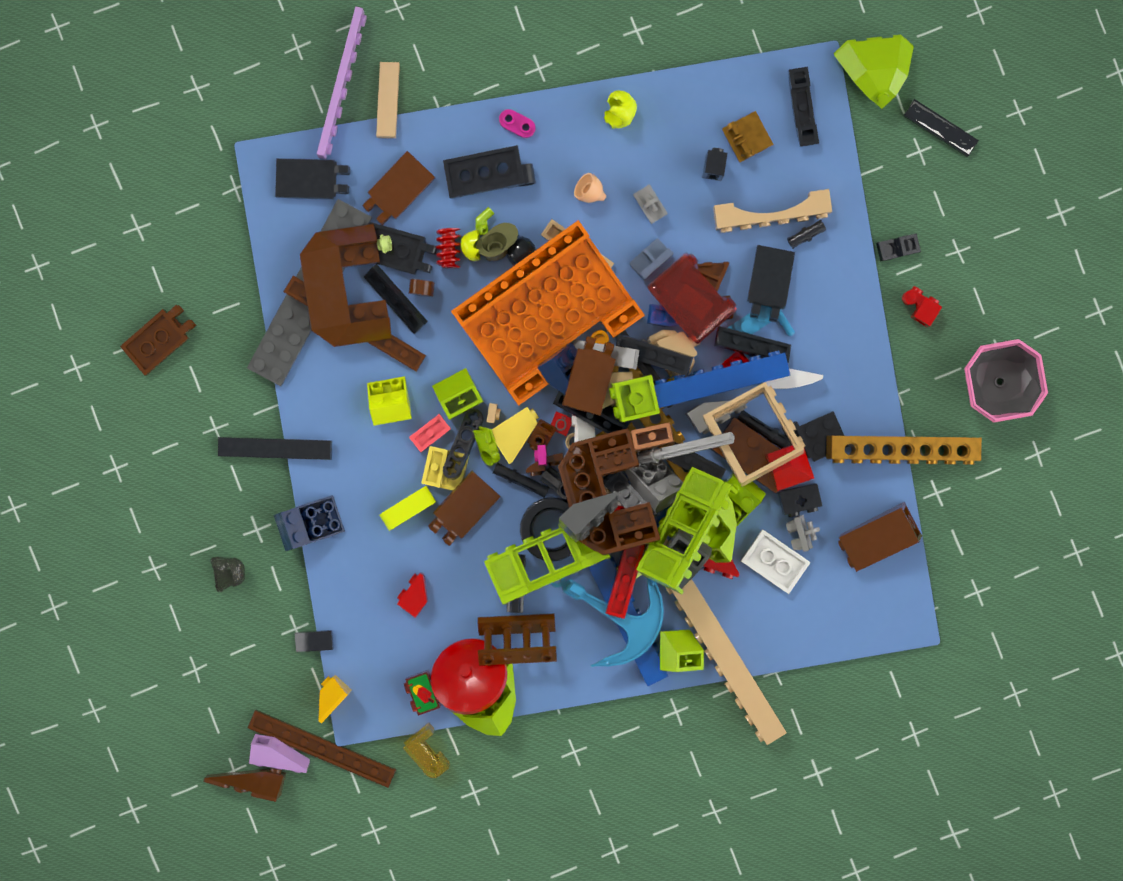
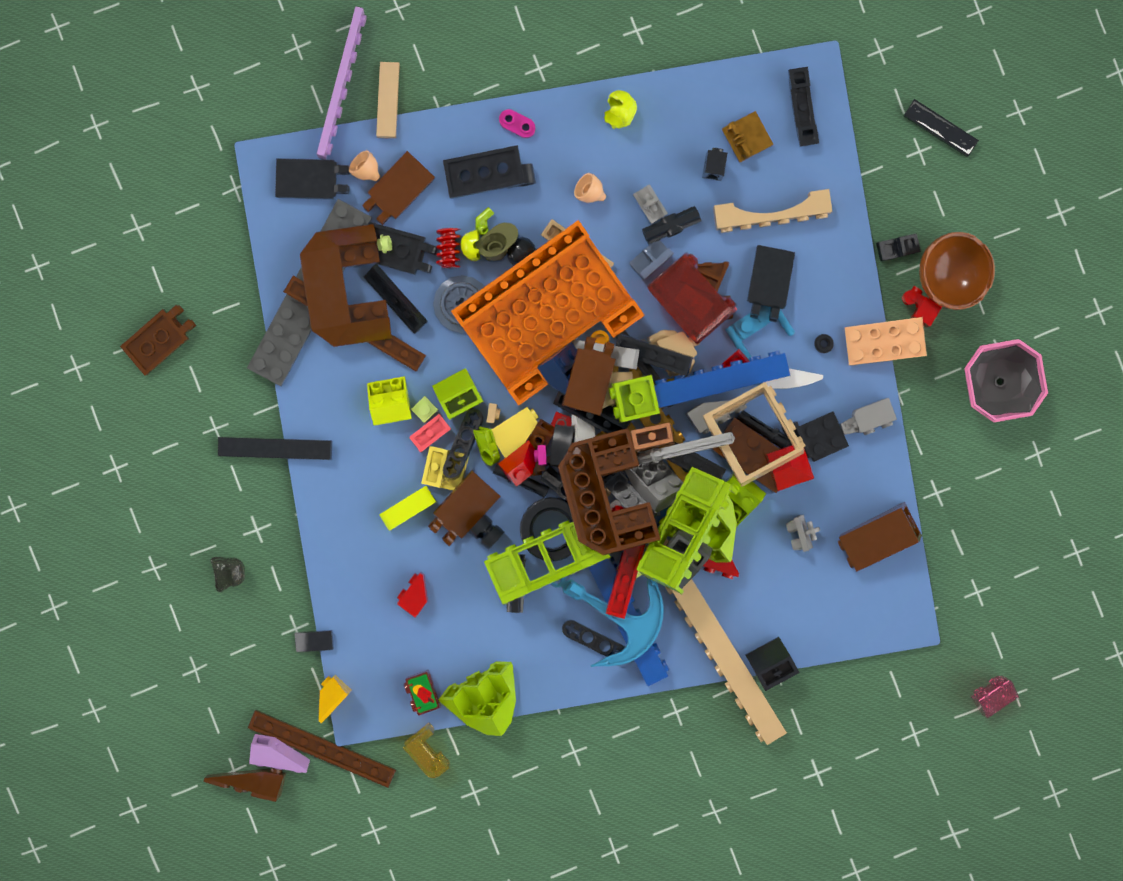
dark blue slope [274,495,345,551] -> none
reddish brown piece [408,279,435,297] -> none
red dish [431,639,508,714] -> none
reddish brown fence [478,613,557,666] -> none
dark grey slope [559,492,619,542] -> none
blue plate [647,304,686,327] -> none
lime slope [660,629,704,672] -> none
black tile [714,326,791,363] -> none
white plate [741,529,811,594] -> none
black brick [778,483,822,518] -> none
black pin [787,220,826,249] -> none
pearl gold brick [826,436,982,465] -> none
lime brick [833,34,914,109] -> none
none -> light nougat helmet [349,150,380,182]
none -> yellowish green plate [411,396,438,423]
none -> sand blue piece [433,275,484,333]
none -> black wheel [469,514,505,550]
none -> red slope [498,440,536,487]
none -> black slope [550,425,575,467]
none -> black beam [562,620,626,657]
none -> black piece [642,206,701,245]
none -> black slope [745,637,800,691]
none -> black plate [814,334,834,353]
none -> light grey hinge [840,398,897,435]
none -> light nougat plate [845,317,927,365]
none -> dark orange piece [919,232,995,310]
none -> clear pink slope [971,676,1019,718]

